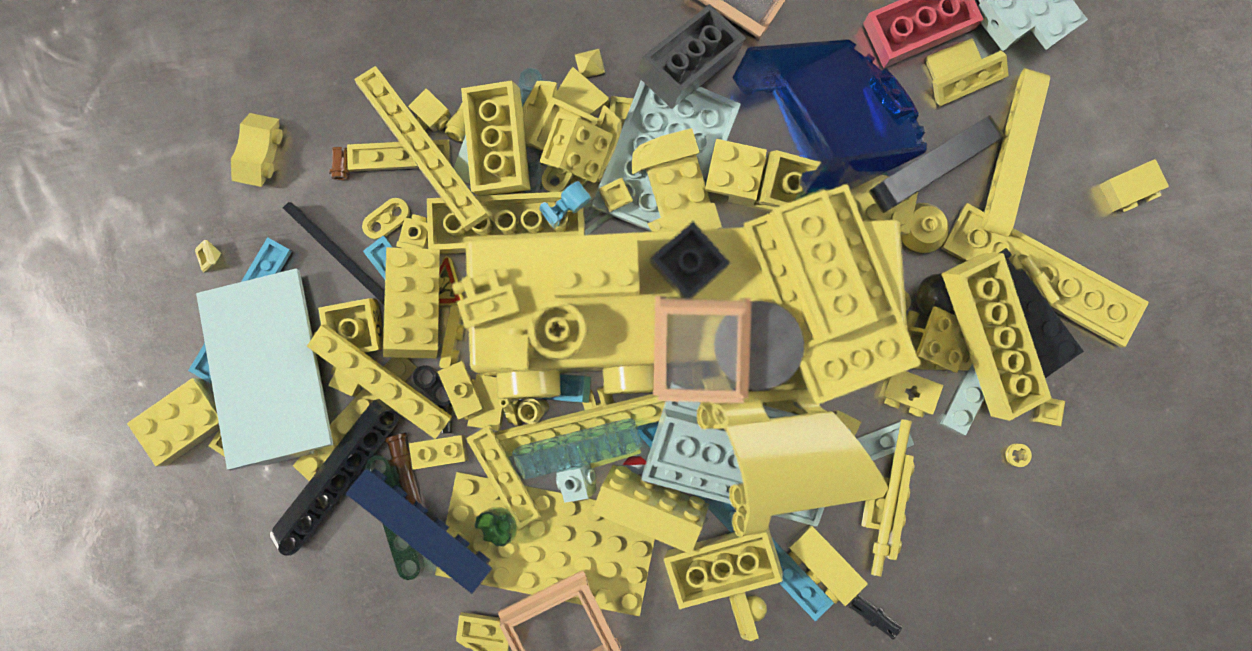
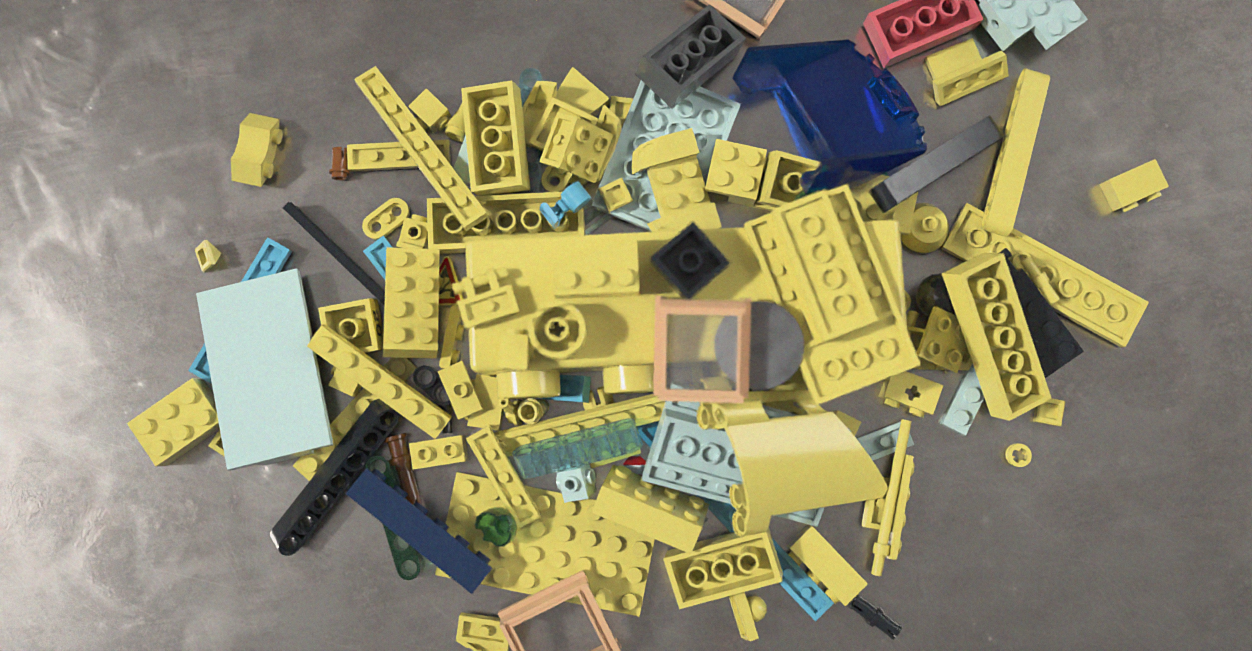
light yellow slope [575,49,605,78] -> none

